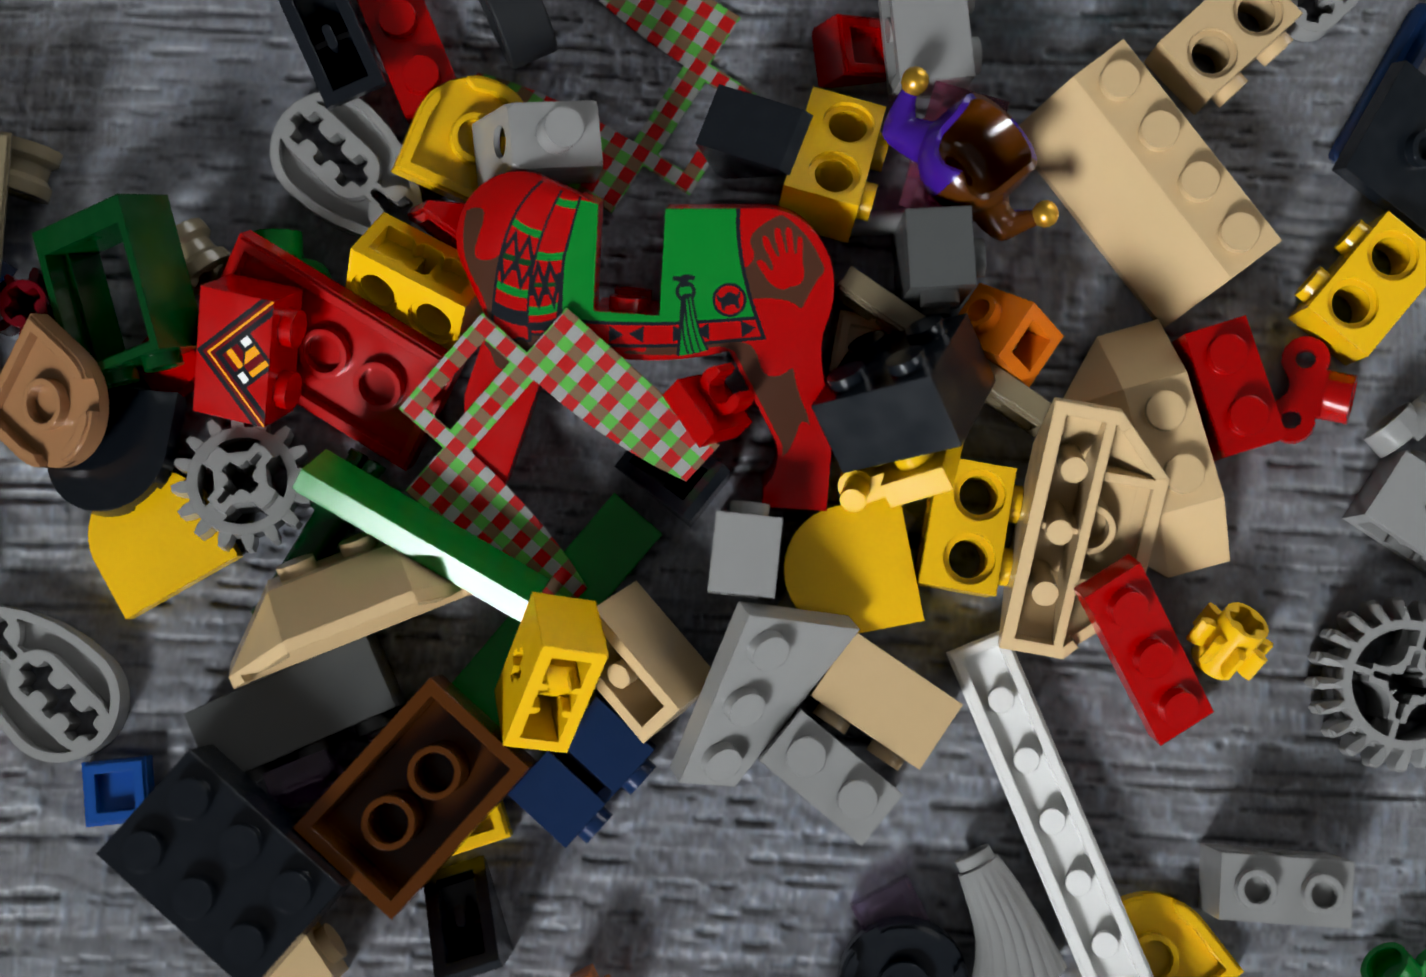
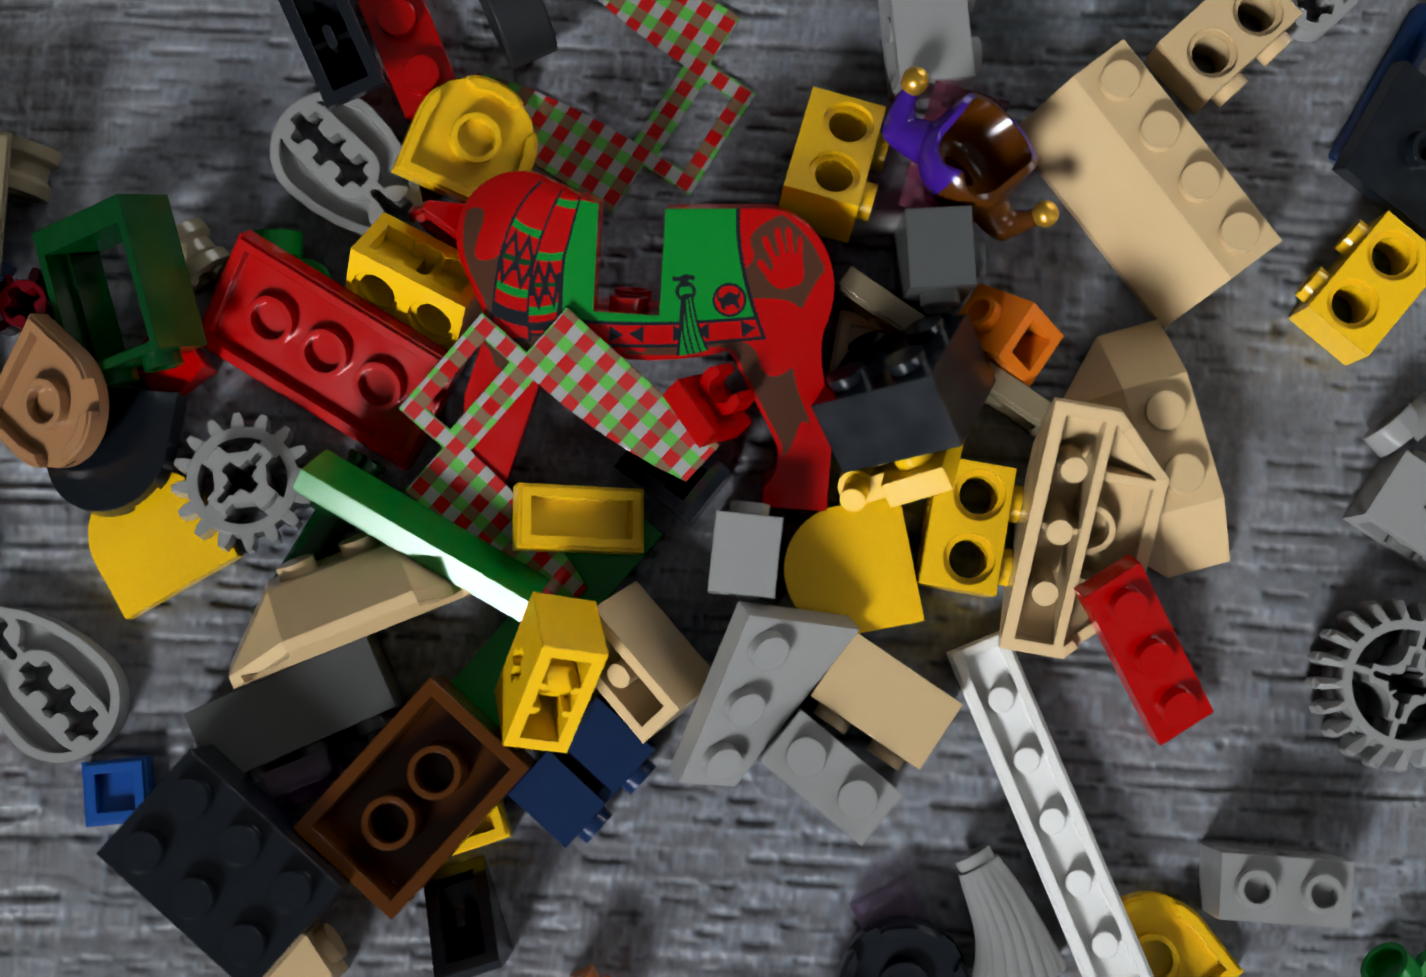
red brick [193,273,307,427] -> none
light grey torso [472,100,603,187] -> none
black slope [696,84,813,180] -> none
red slope [812,14,886,88] -> none
red brick [1171,315,1287,461] -> none
yellow gear [1186,602,1273,681] -> none
red piece [1276,336,1358,444] -> none
none -> yellow tile [512,482,644,555]

